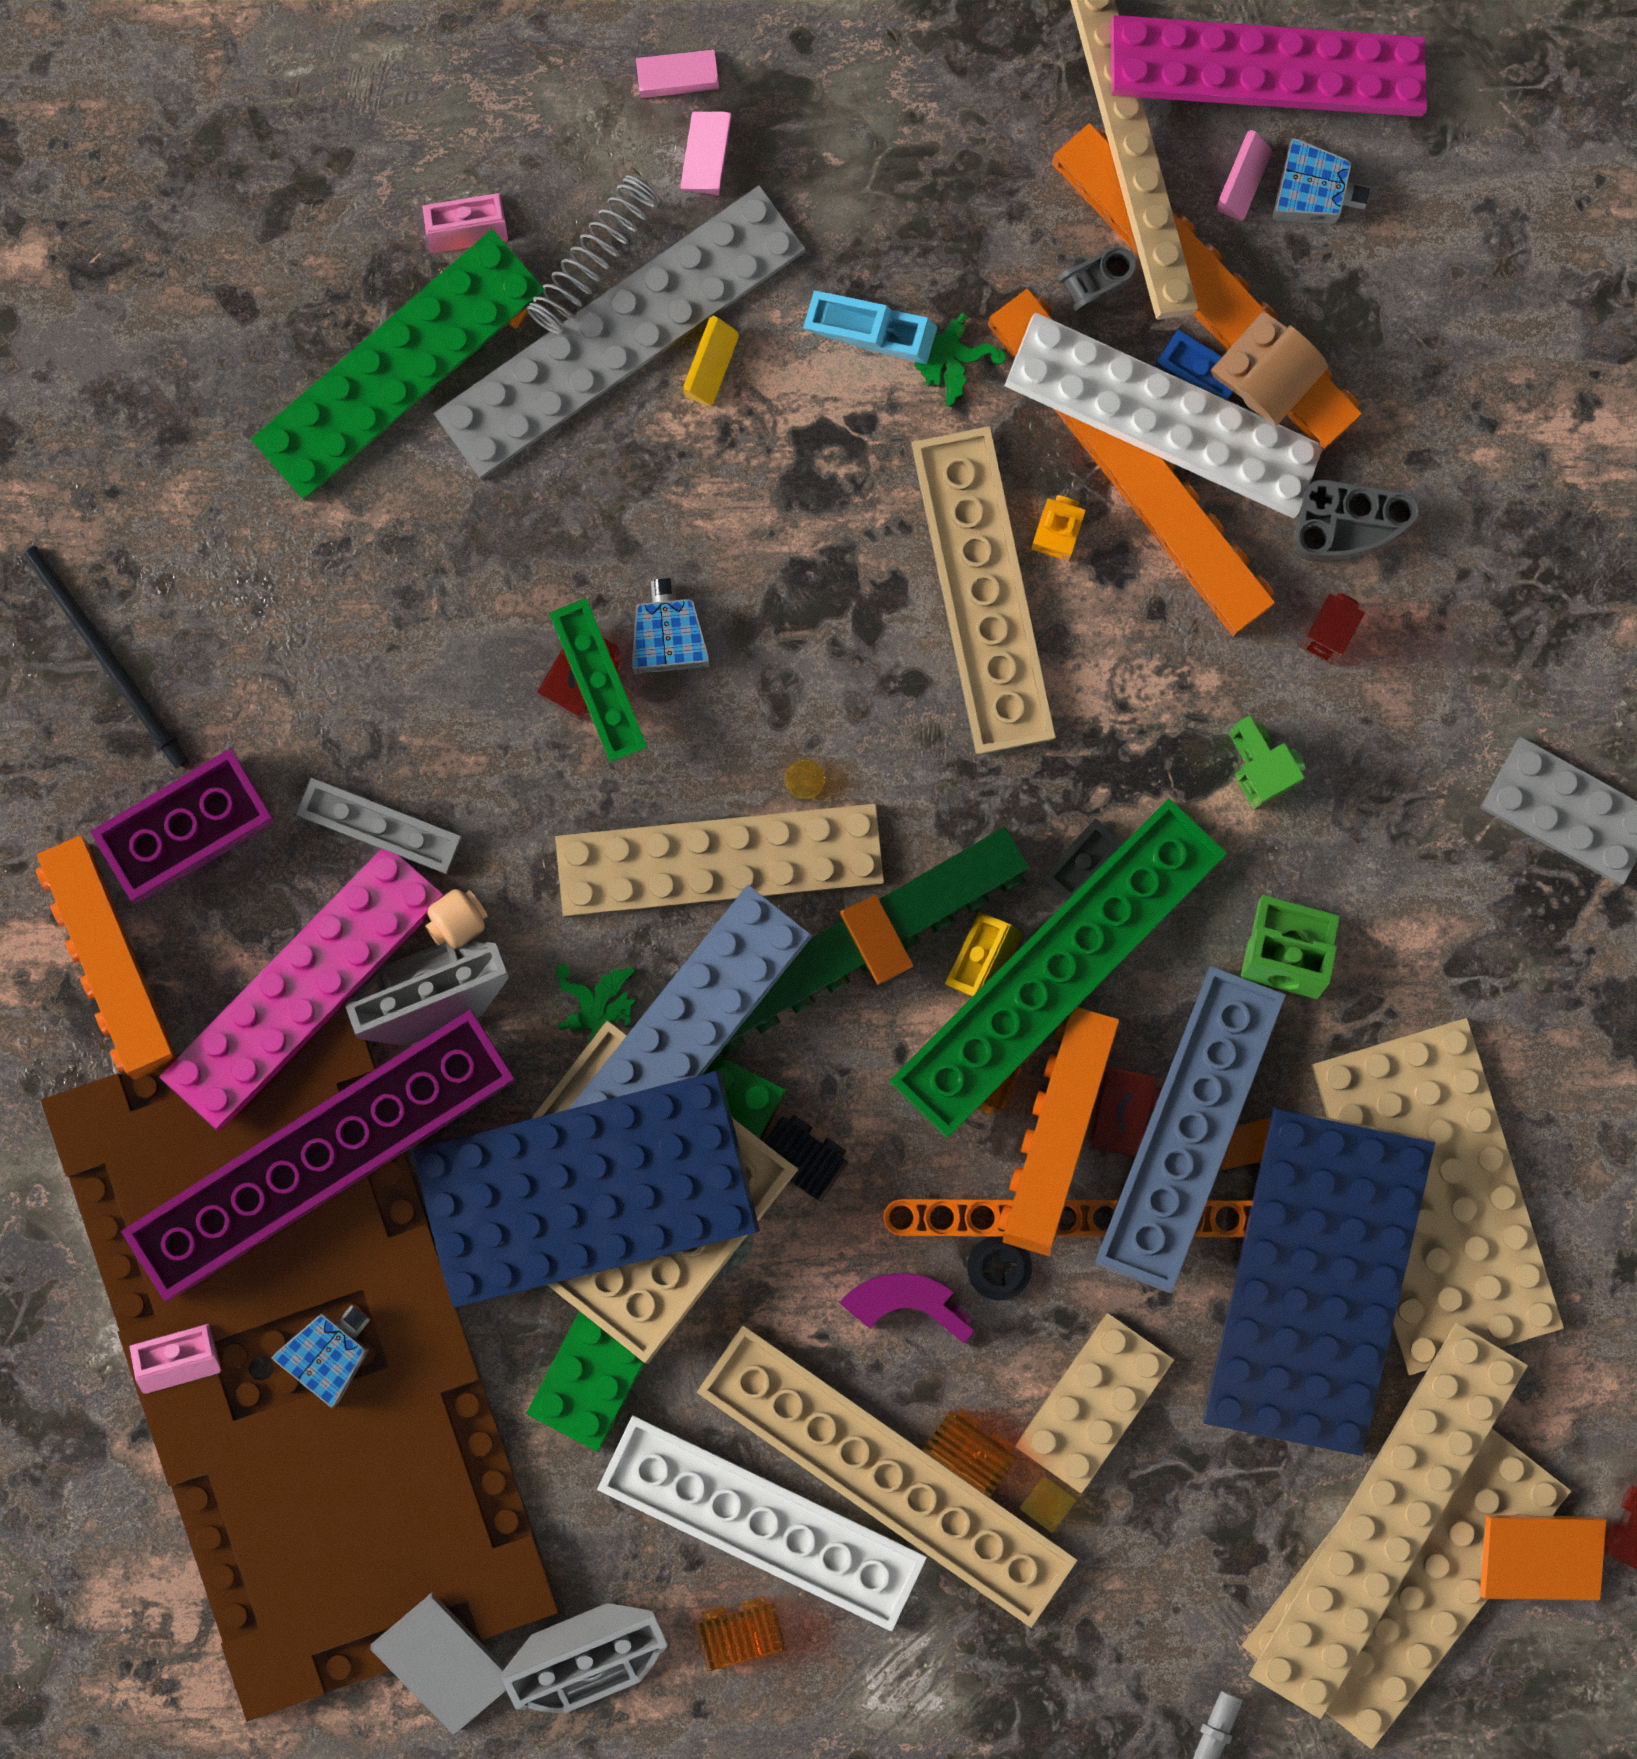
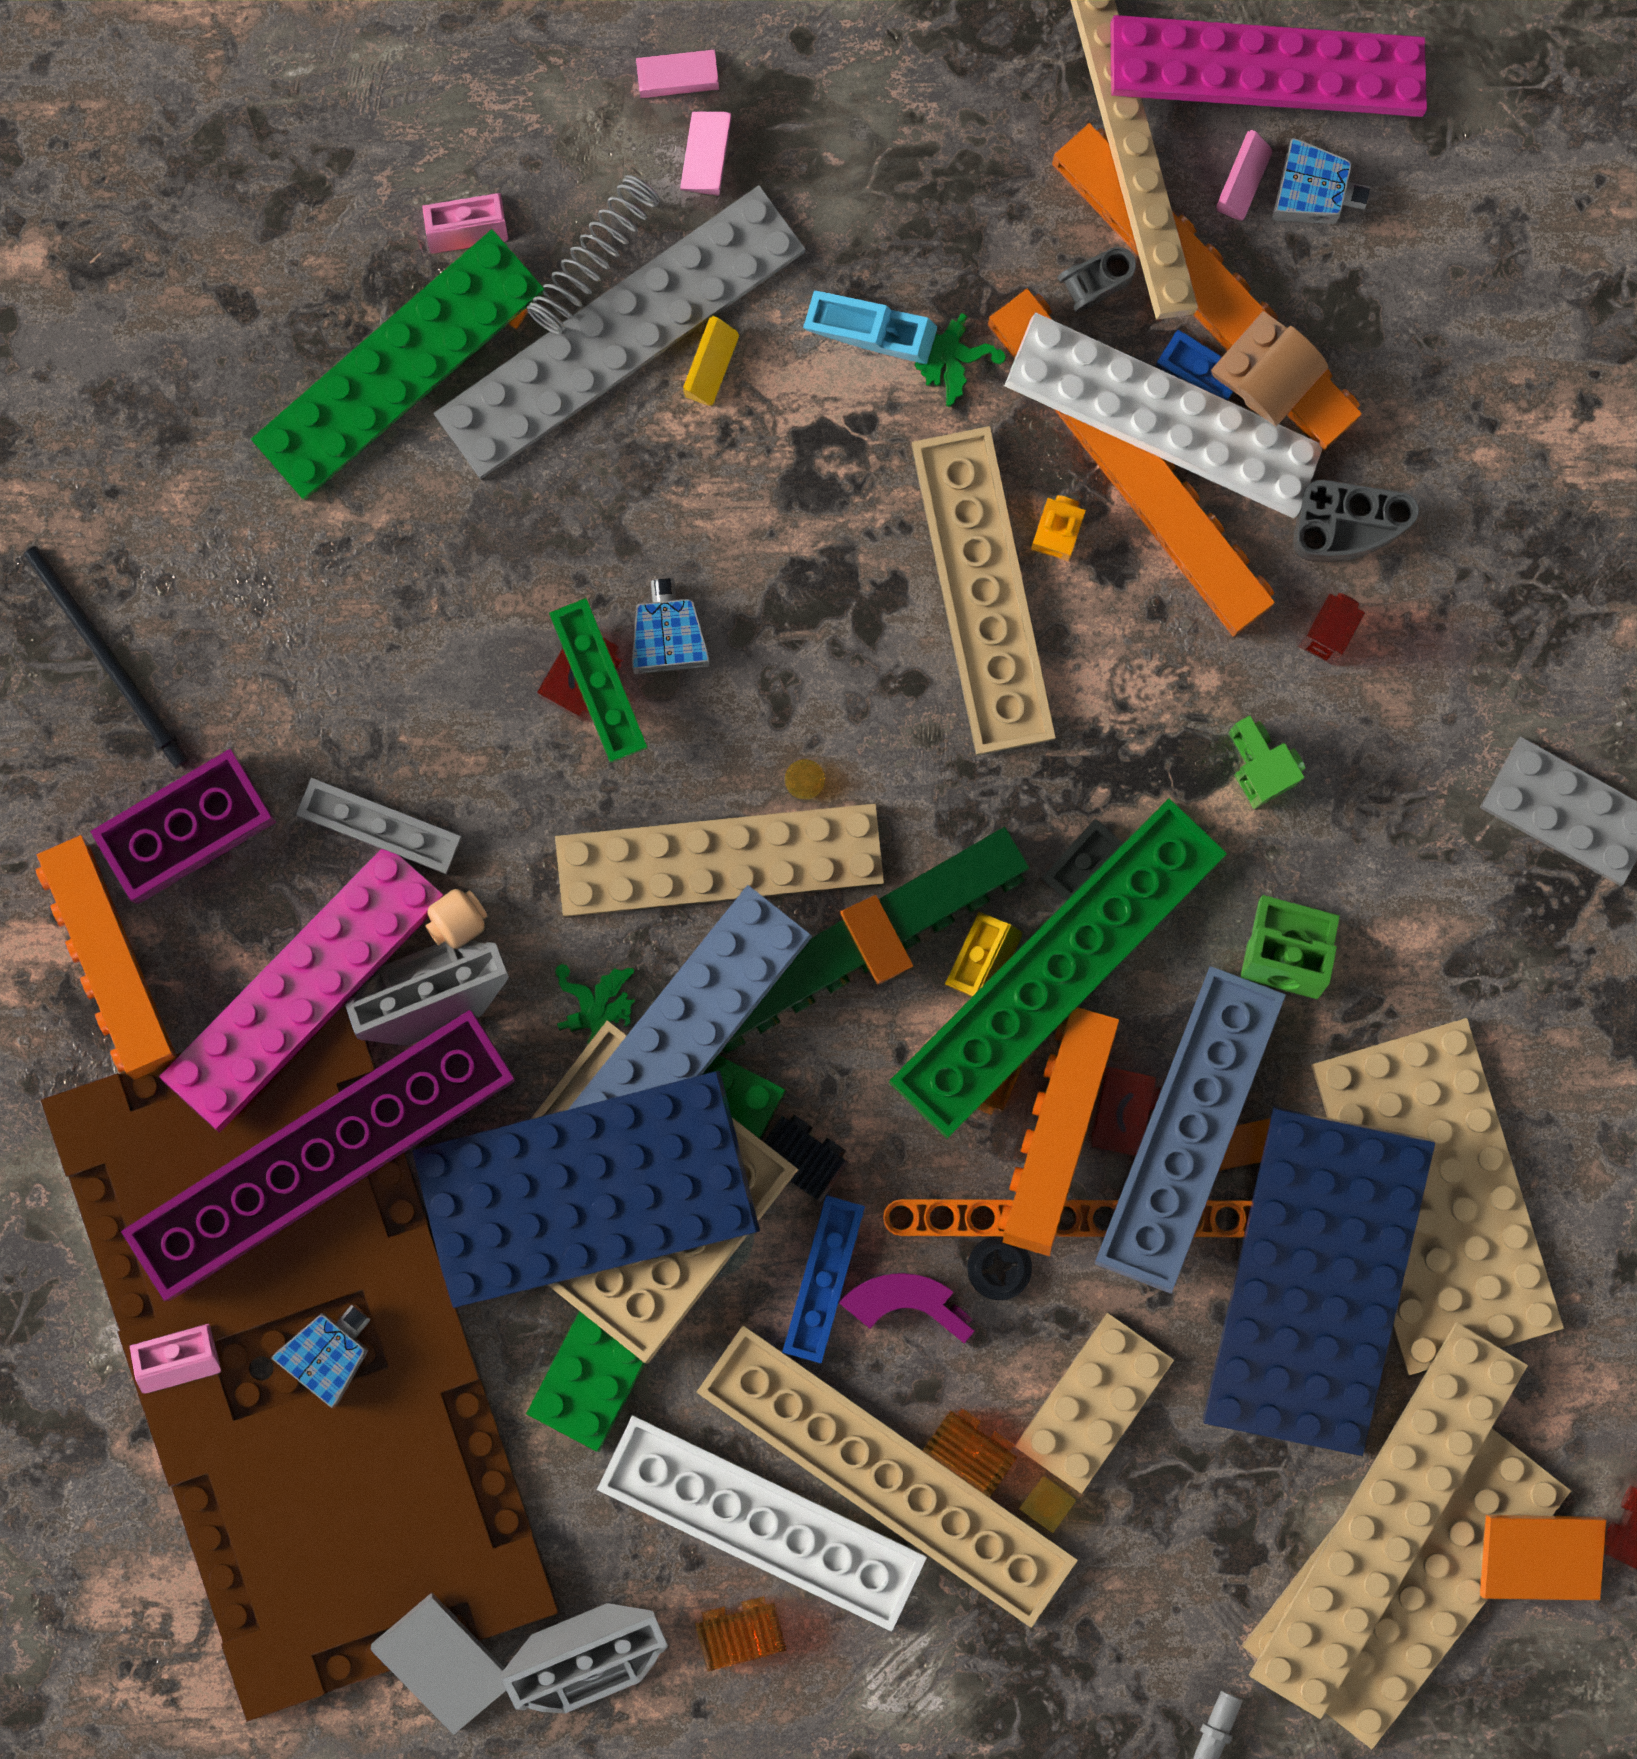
none -> blue plate [782,1195,865,1363]

